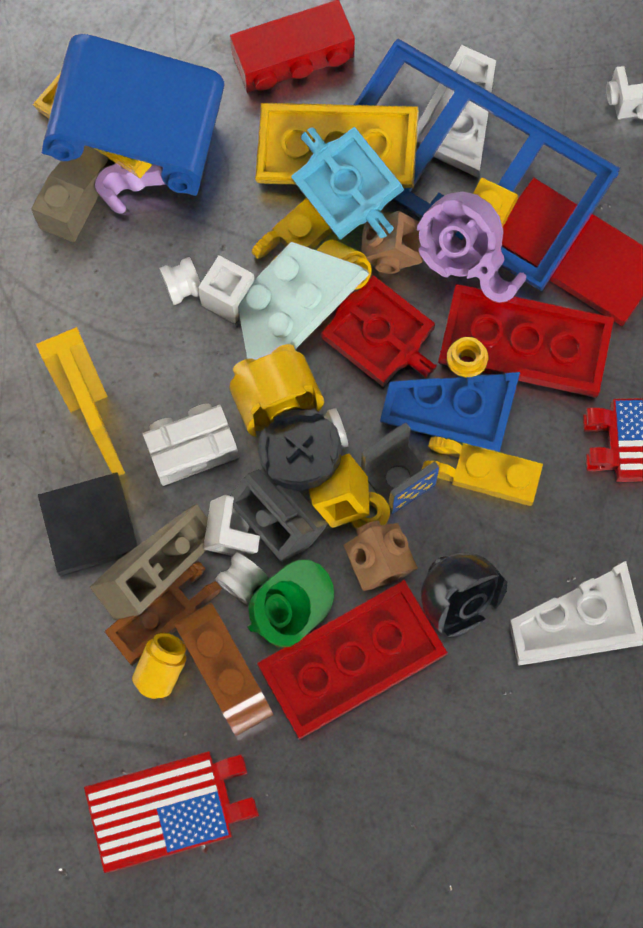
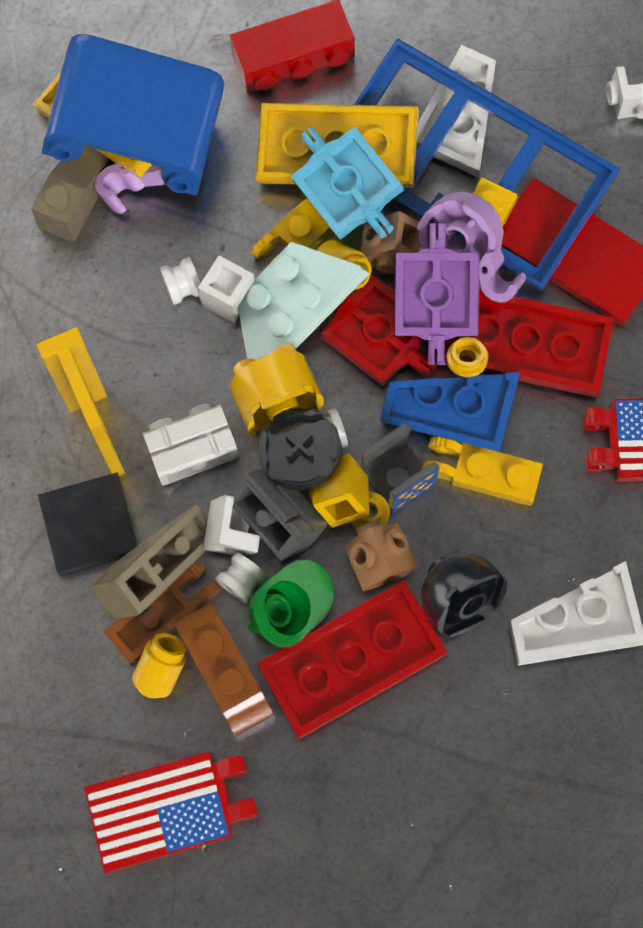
none -> medium lavender plate [395,223,480,365]

